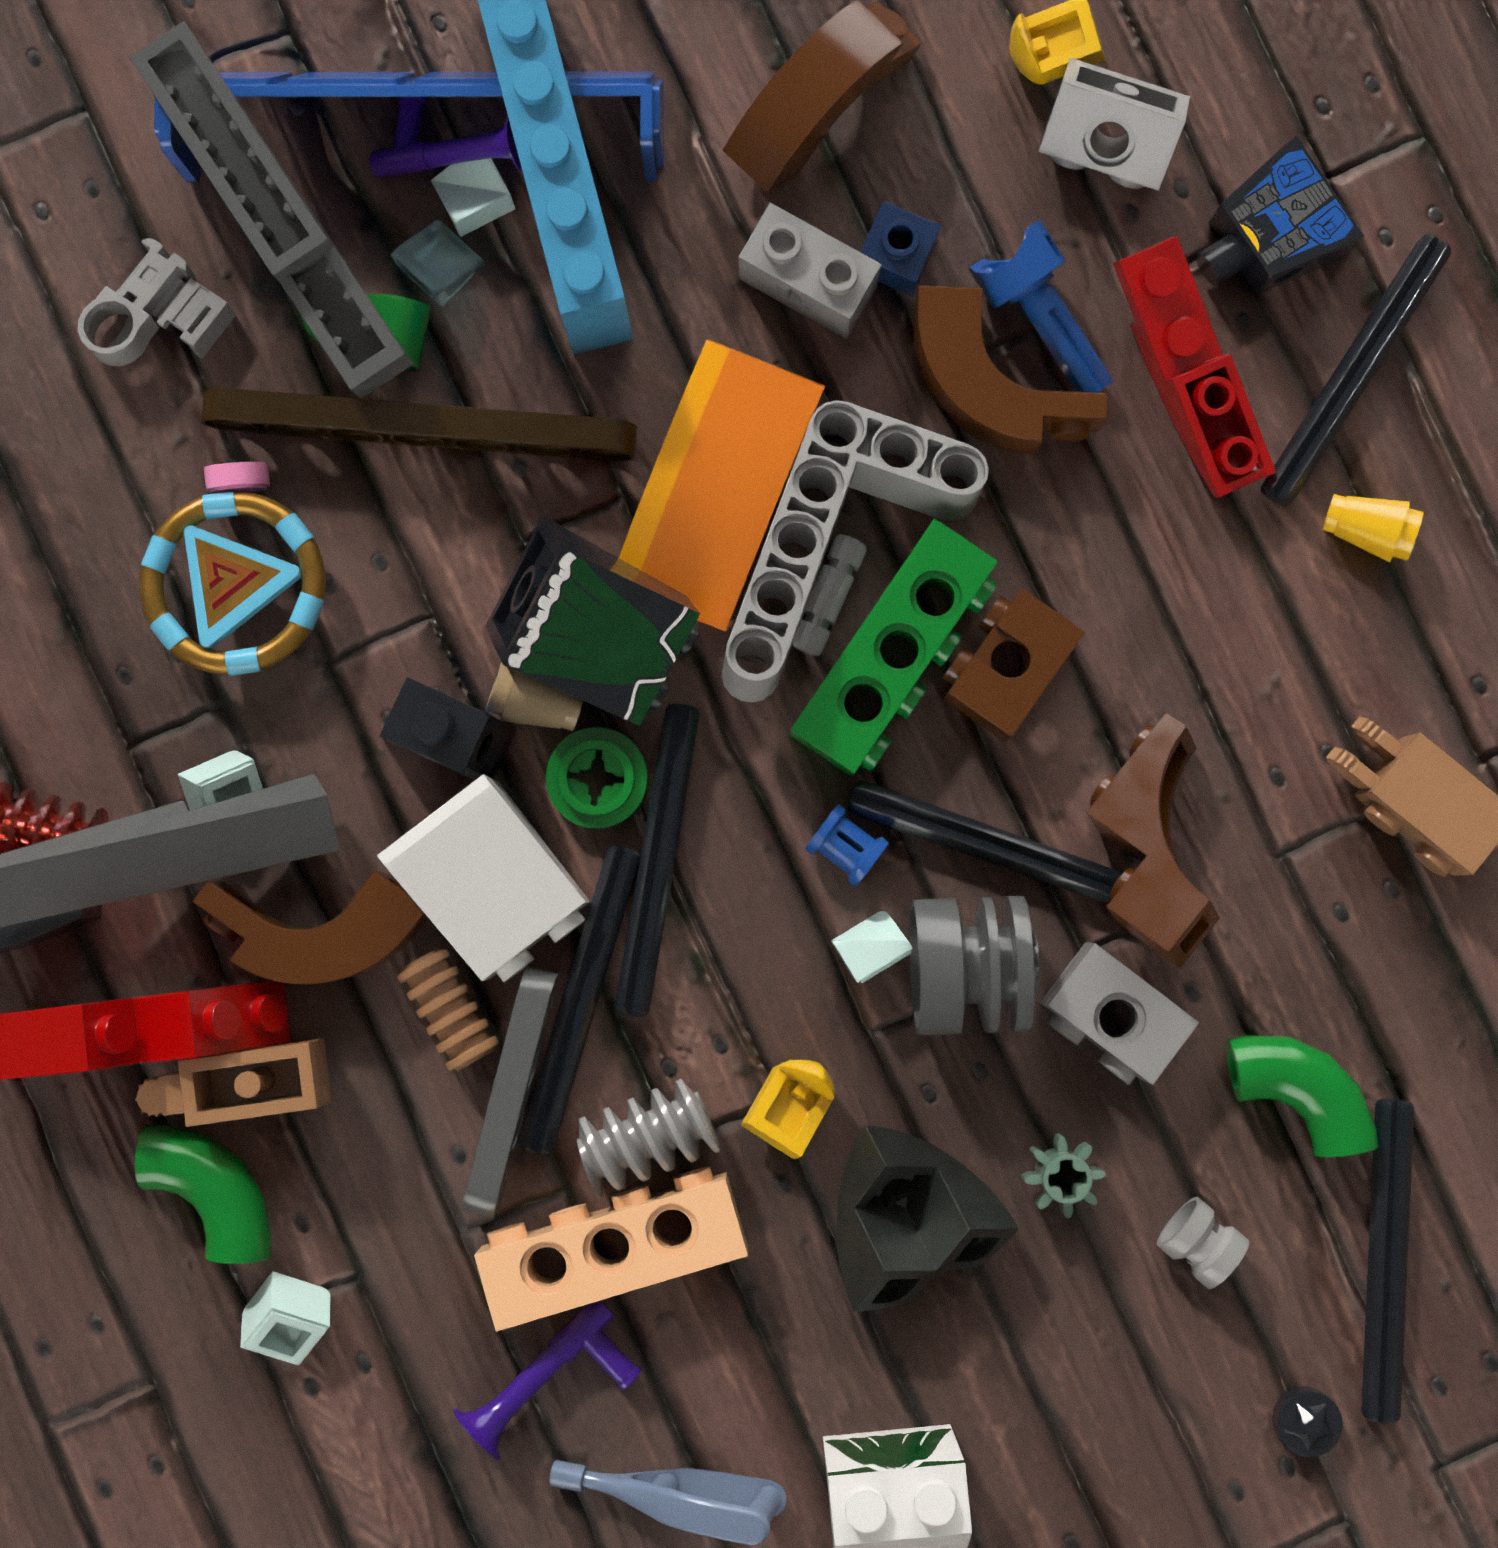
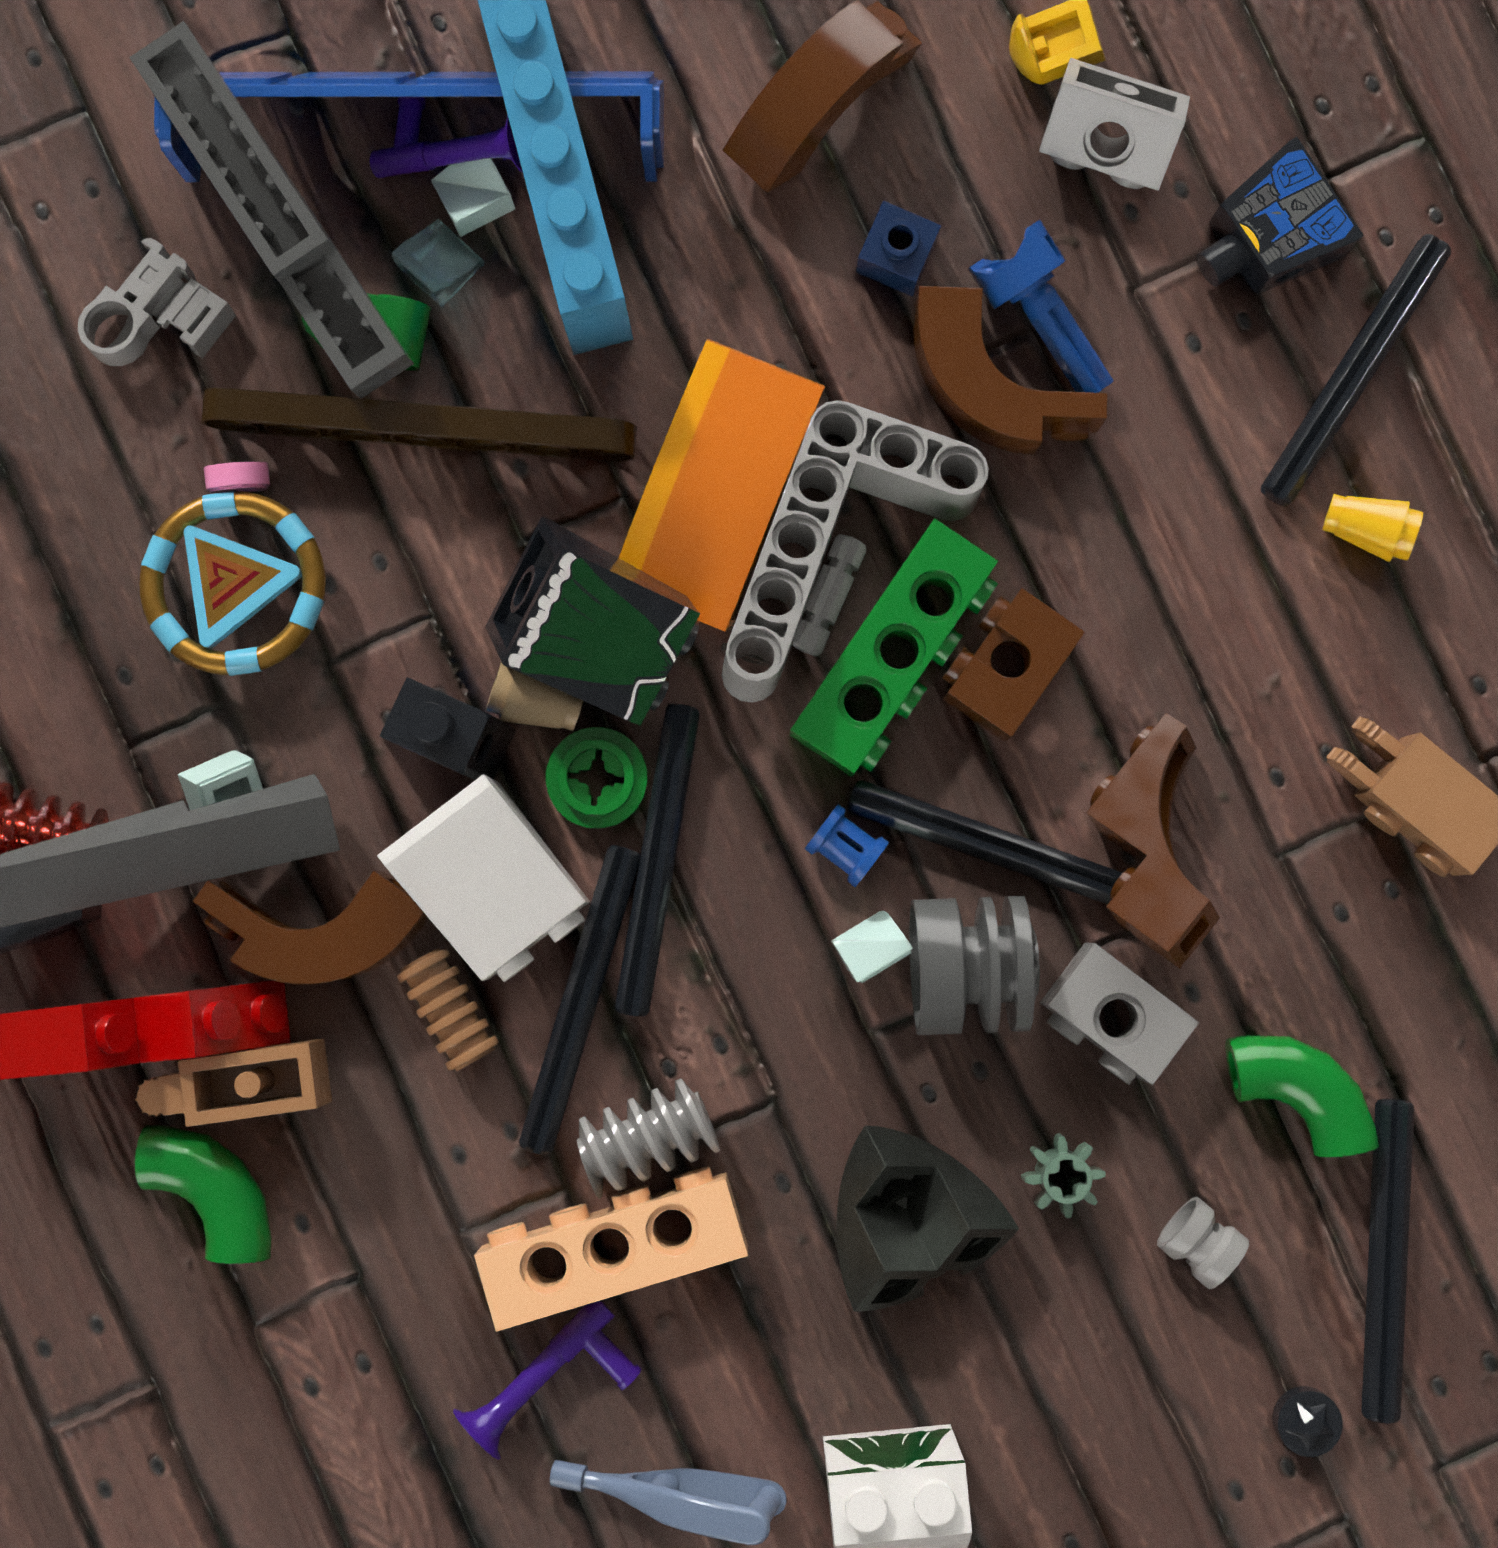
light aqua slope [240,1271,330,1365] -> none
dark grey beam [463,966,559,1219] -> none
light grey brick [738,202,882,339] -> none
yellow plate [740,1060,836,1159] -> none
red slope [1113,236,1276,498] -> none

